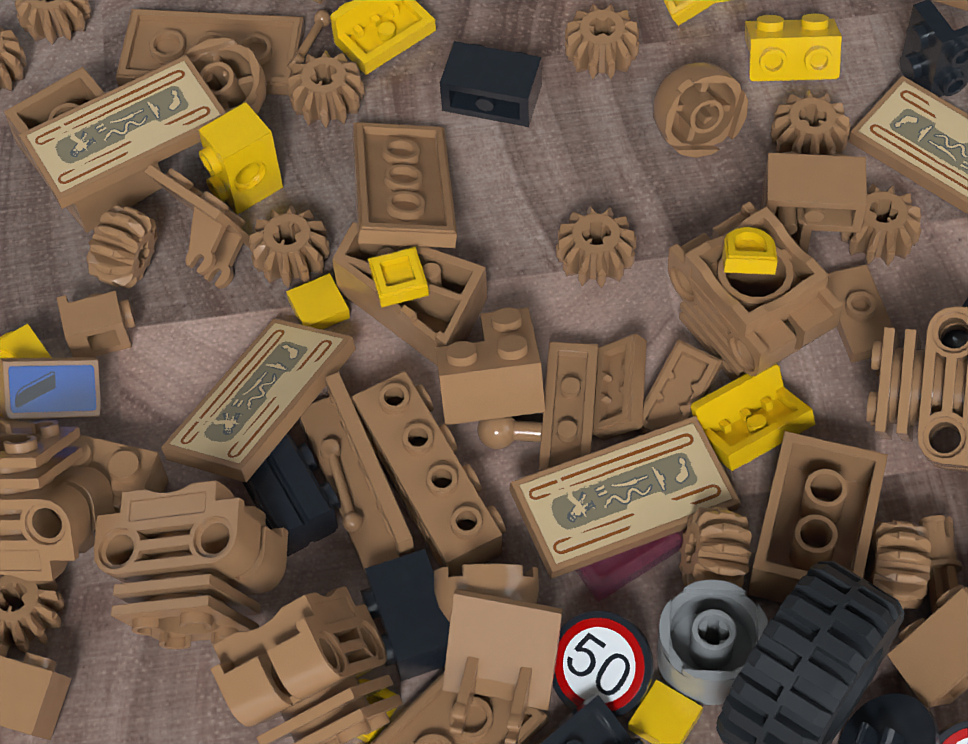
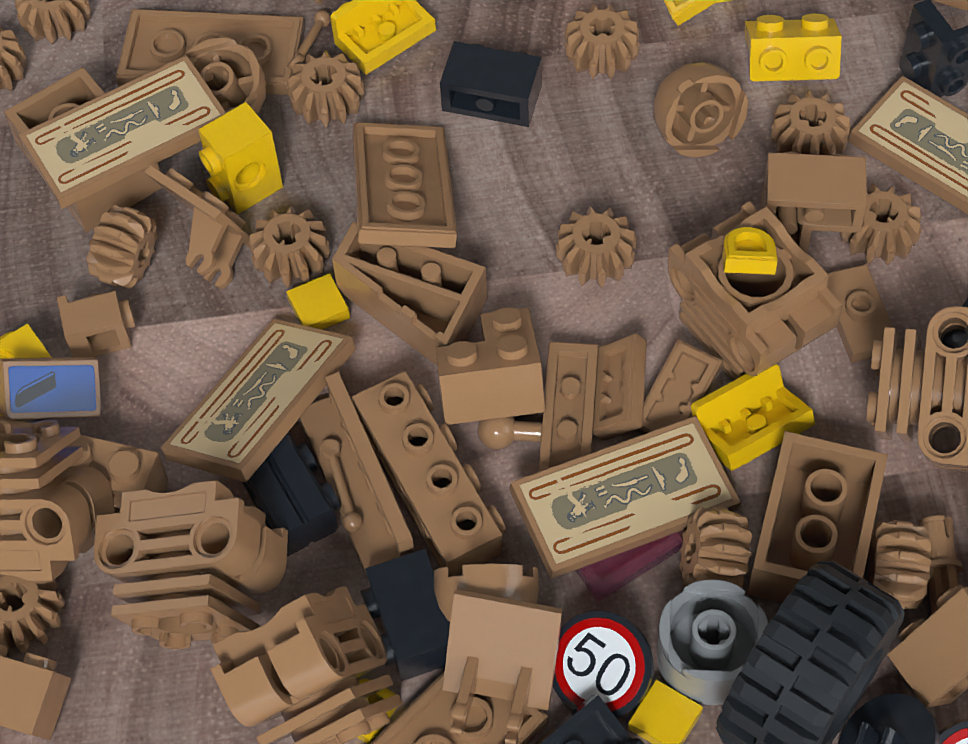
yellow tile [368,247,429,308] -> none

